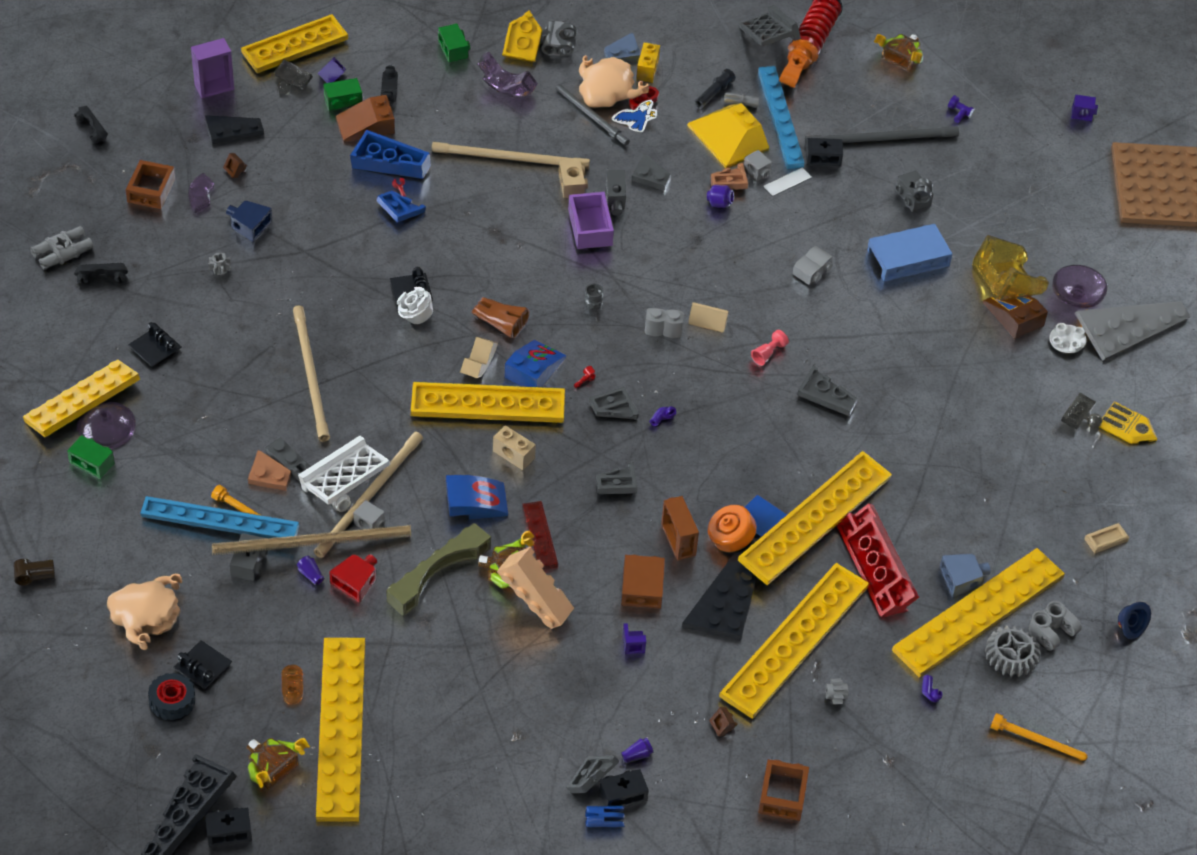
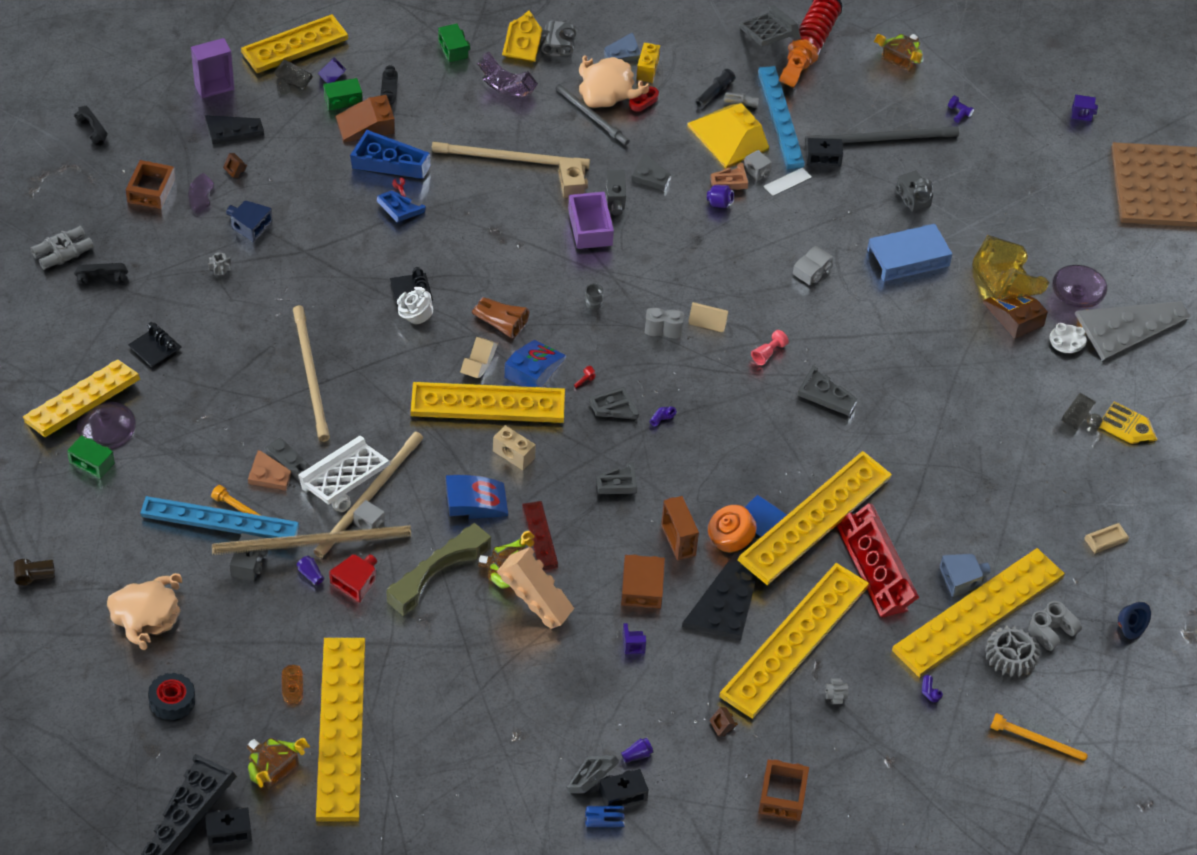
black hinge [173,640,232,690] -> none
sticker [612,100,657,132] -> none

